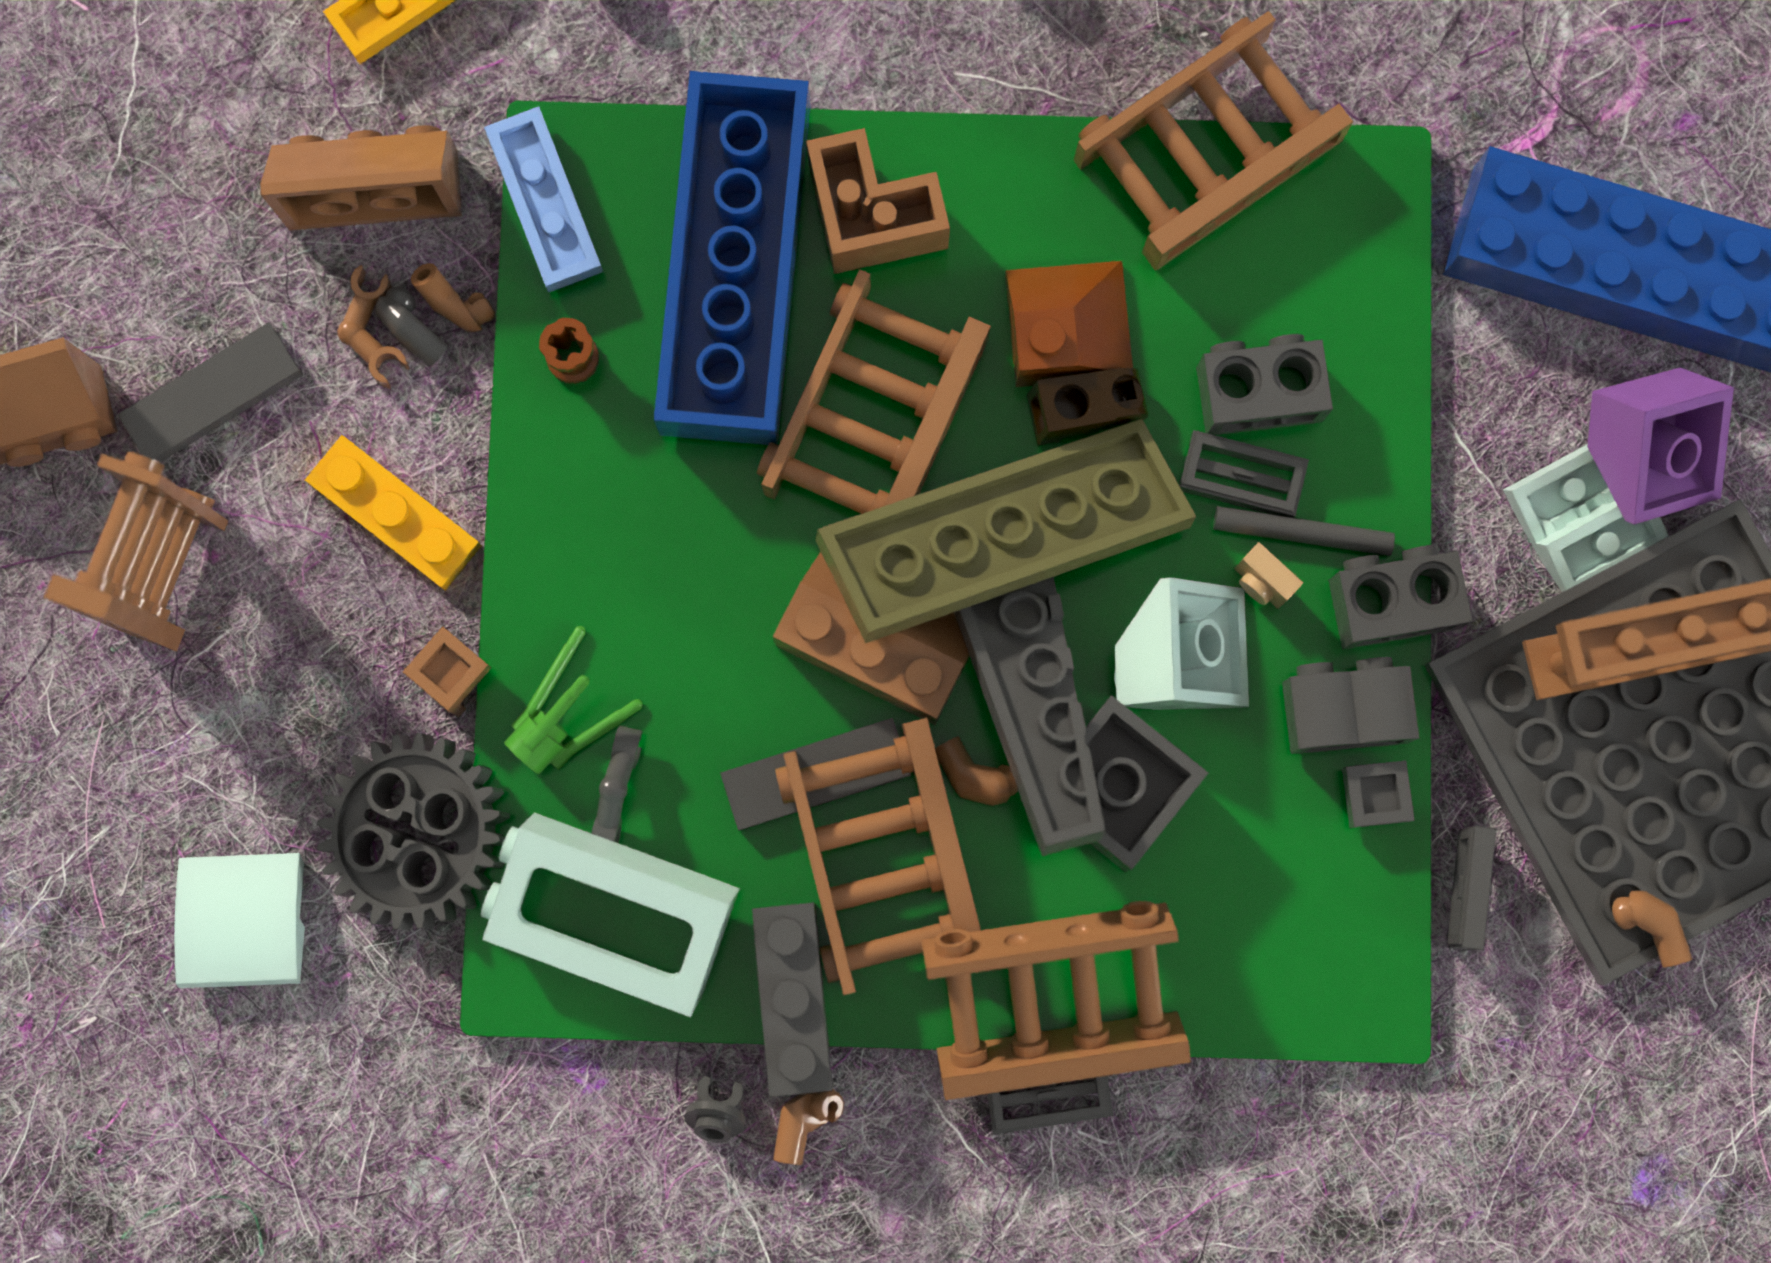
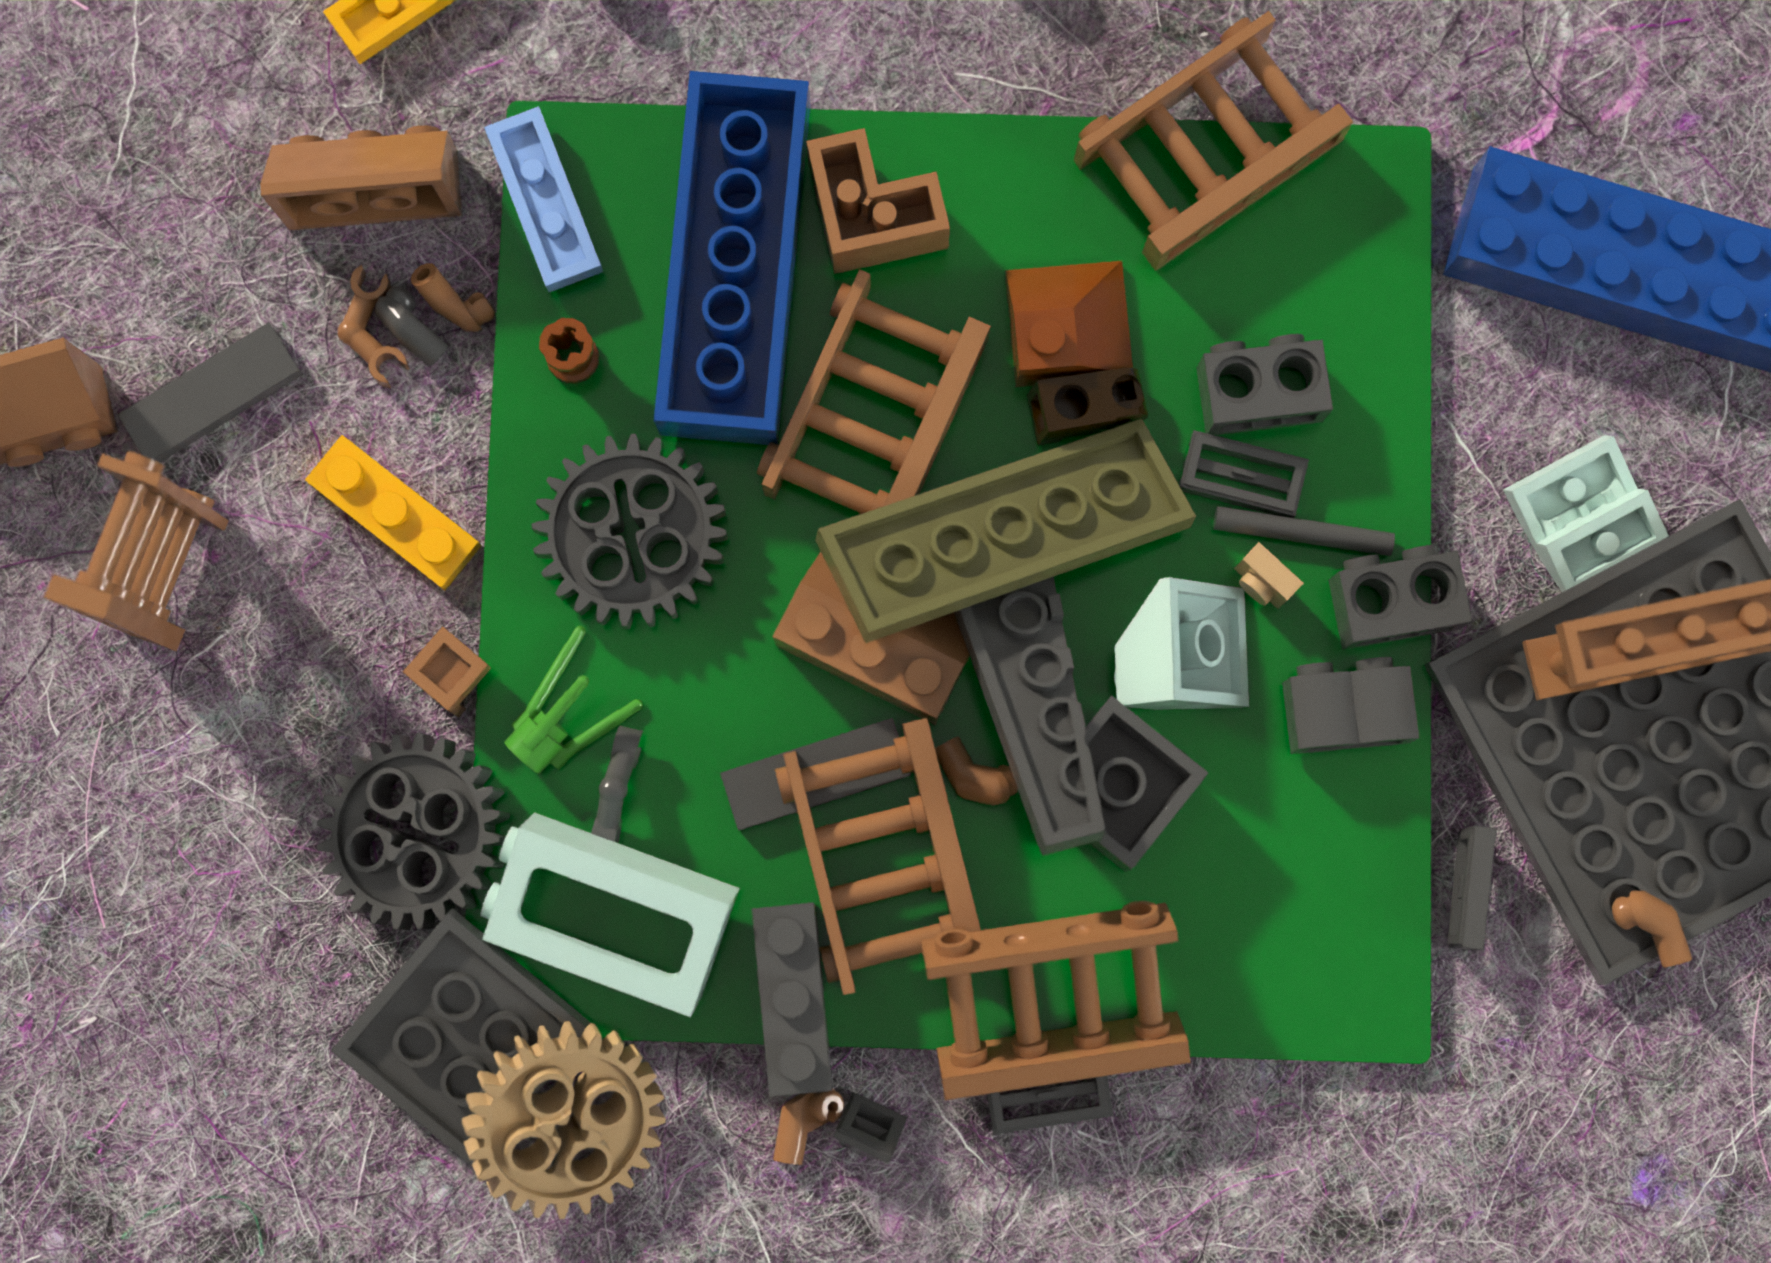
light aqua slope [174,853,305,988] -> none
dark grey plate [684,1076,746,1143] -> none
dark grey plate [1342,760,1414,828] -> none
medium lavender slope [1587,368,1734,525] -> none
none -> dark grey plate [331,908,591,1167]
none -> tan gear [462,1021,666,1219]
none -> dark grey gear [532,434,728,630]
none -> dark grey slope [833,1092,907,1163]

